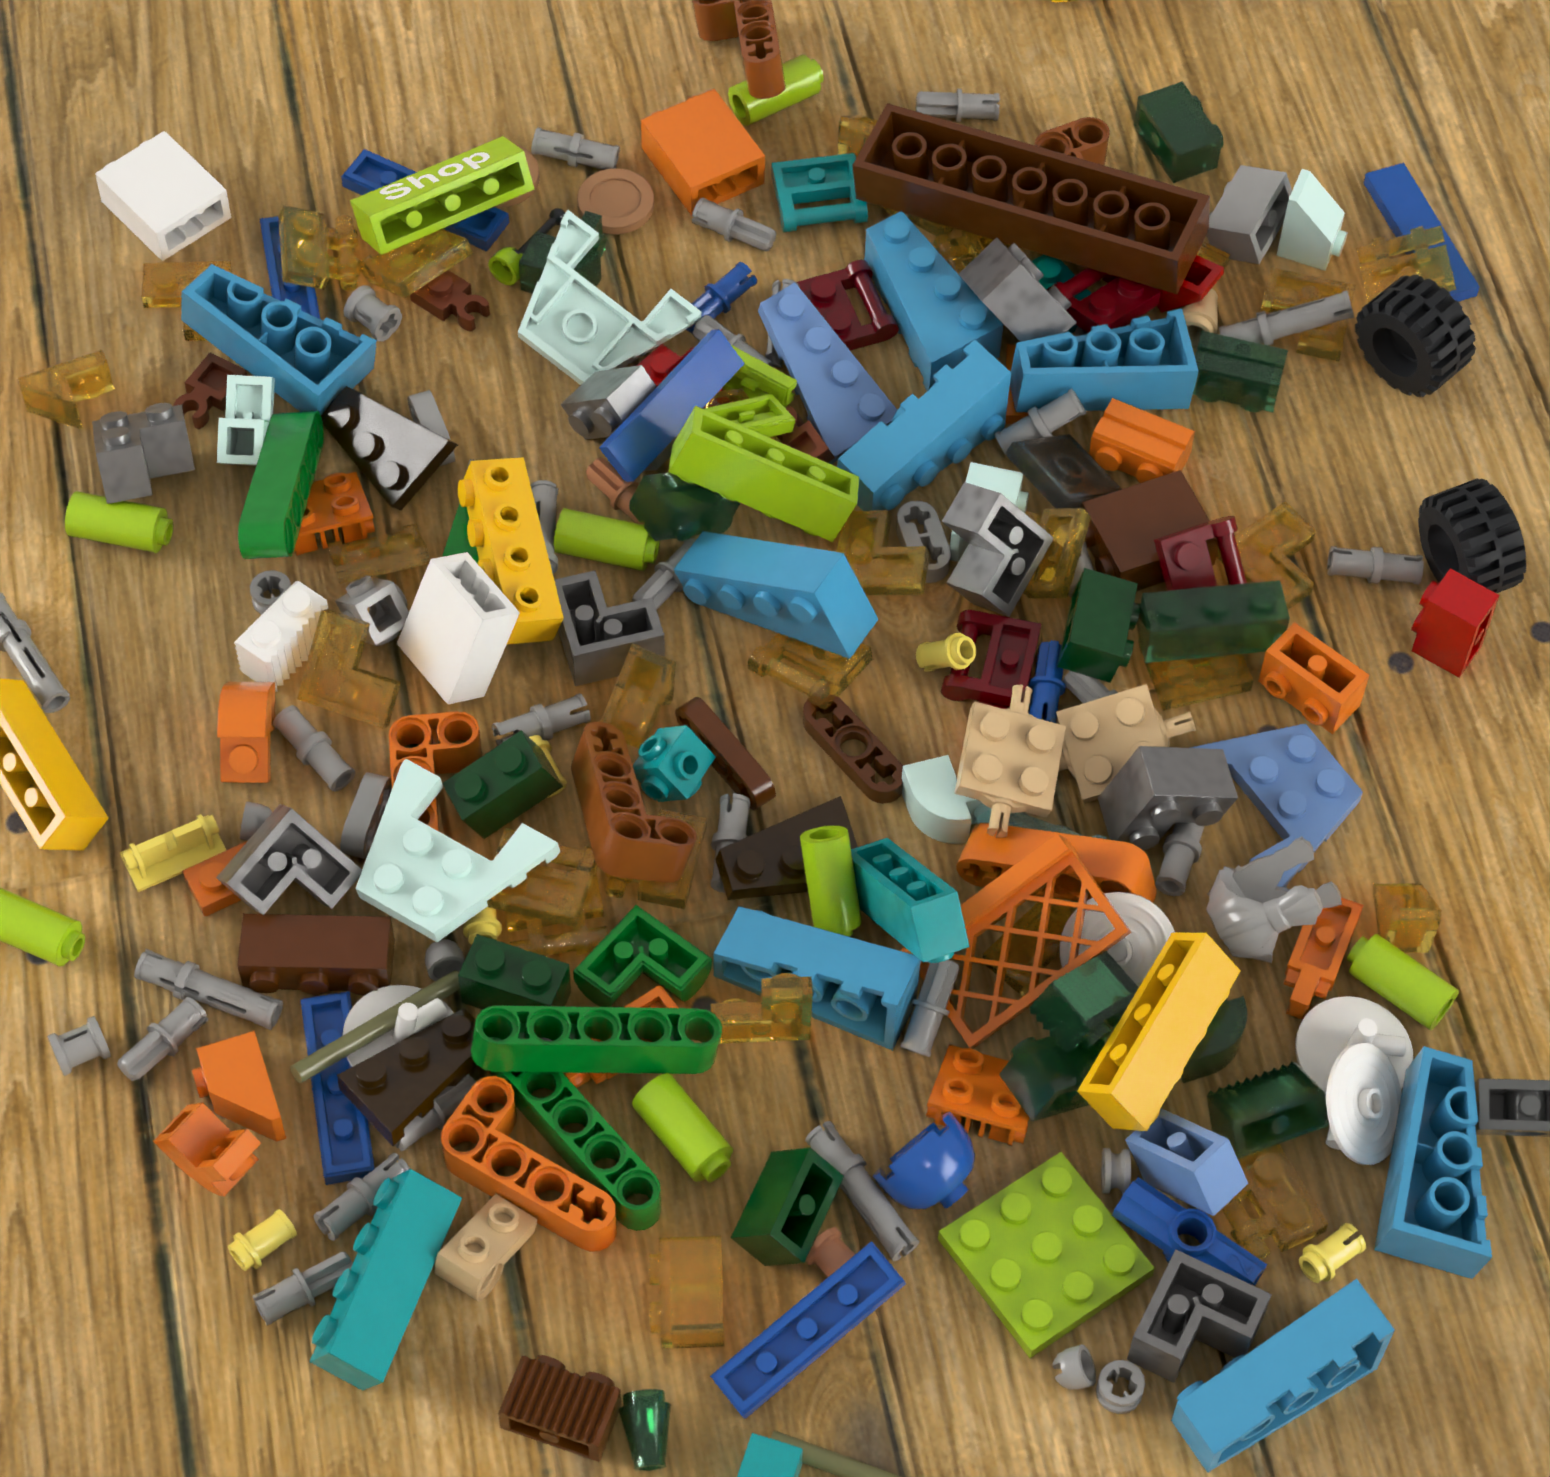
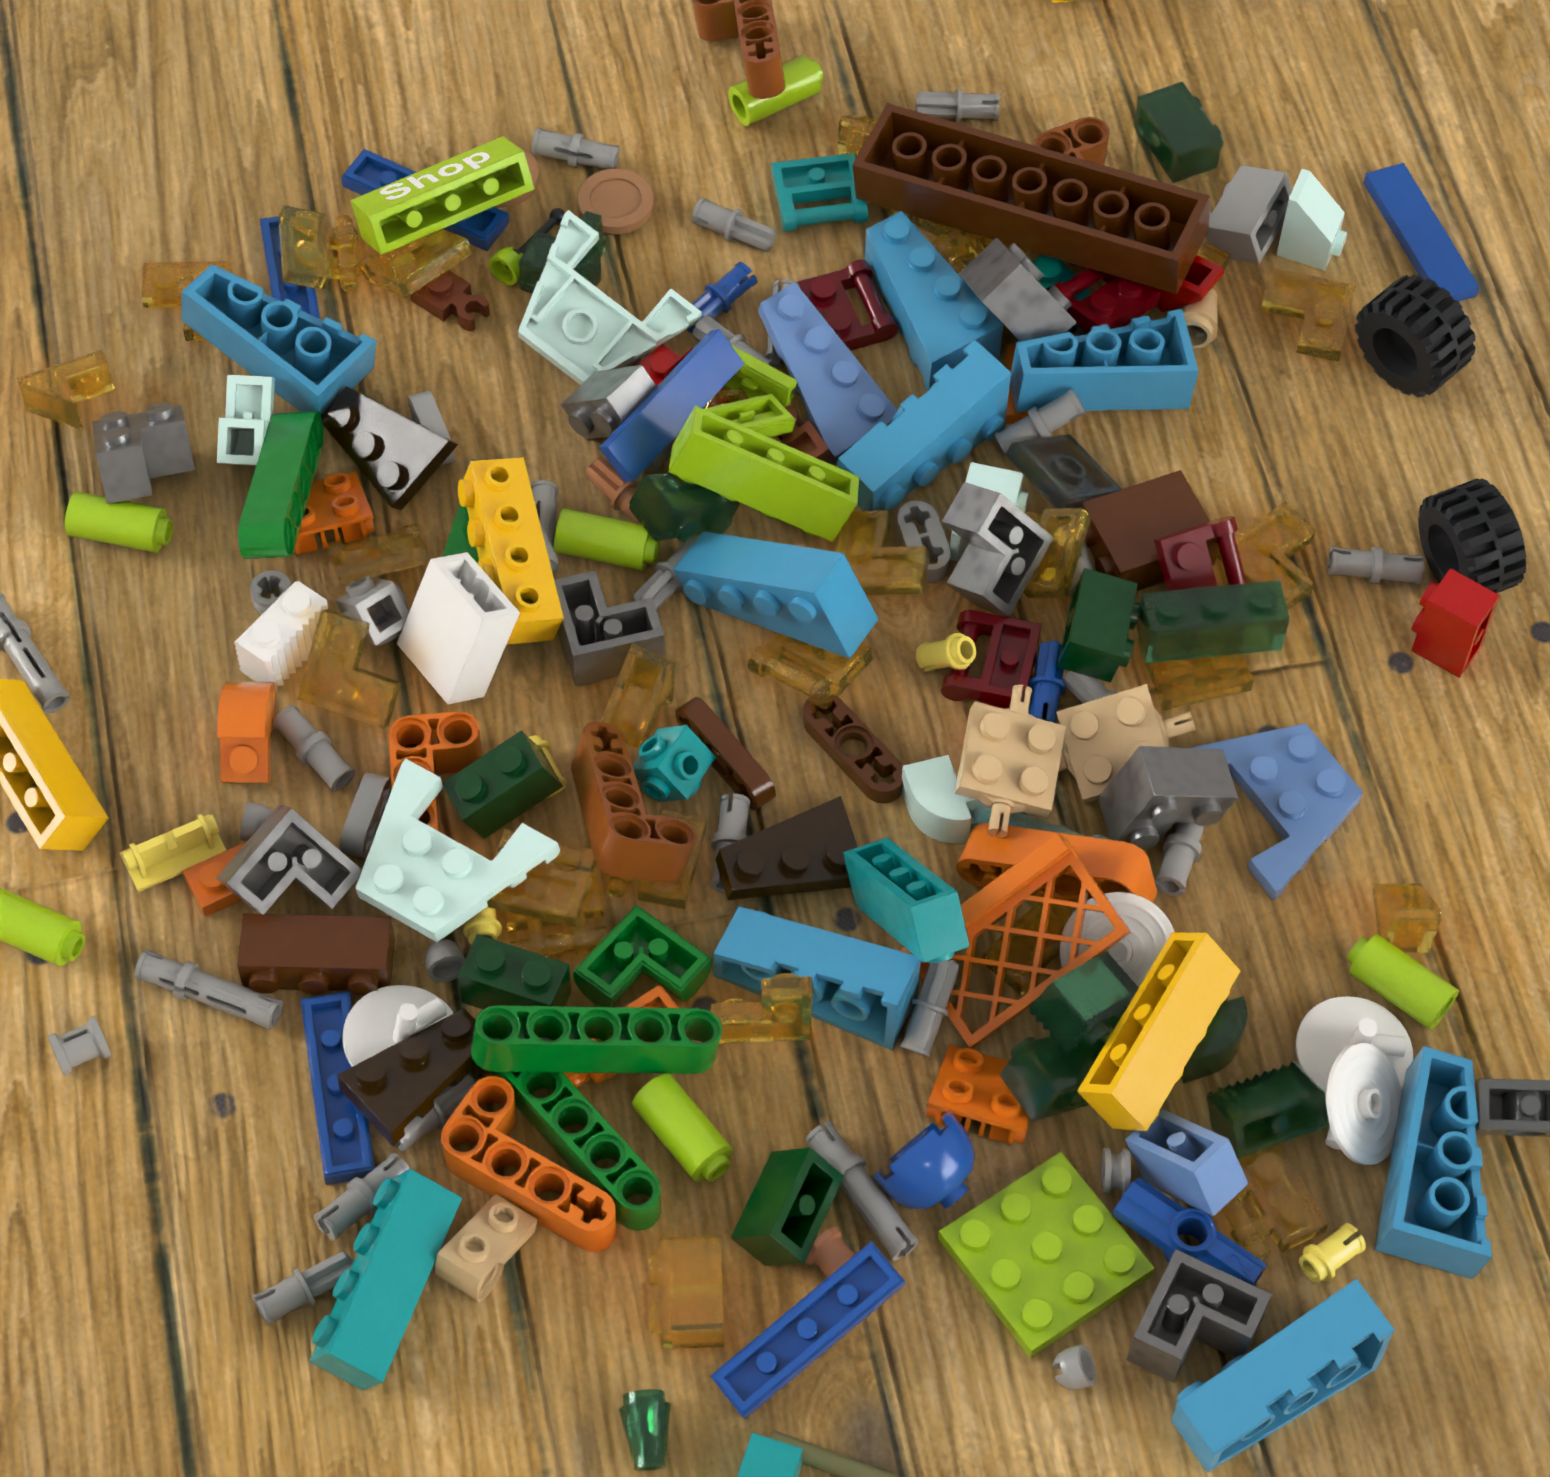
white brick [95,131,231,261] -> none
light grey axle [117,997,208,1081] -> none
orange brick [153,1102,261,1197] -> none
copper plate [173,352,247,429] -> none
orange slope [191,1031,286,1142] -> none
light yellow pin [228,1209,297,1271] -> none
olive bar [290,970,460,1084] -> none
light grey bush [344,285,402,342] -> none
light grey pin [492,693,591,746] -> none
reddish brown brick [498,1355,622,1462] -> none
orange brick [641,89,765,216] -> none
lime brick [800,826,862,937] -> none
orange brick [1088,398,1195,483] -> none
light grey bush [1096,1360,1146,1414] -> none
clear green brick [1193,331,1288,412] -> none
light grey piece [1206,837,1342,963] -> none
light grey pin [1219,290,1354,354] -> none
orange brick [1258,622,1370,735] -> none
orange hinge [1284,897,1364,1020] -> none
clear yellow plate [1356,226,1456,303] -> none

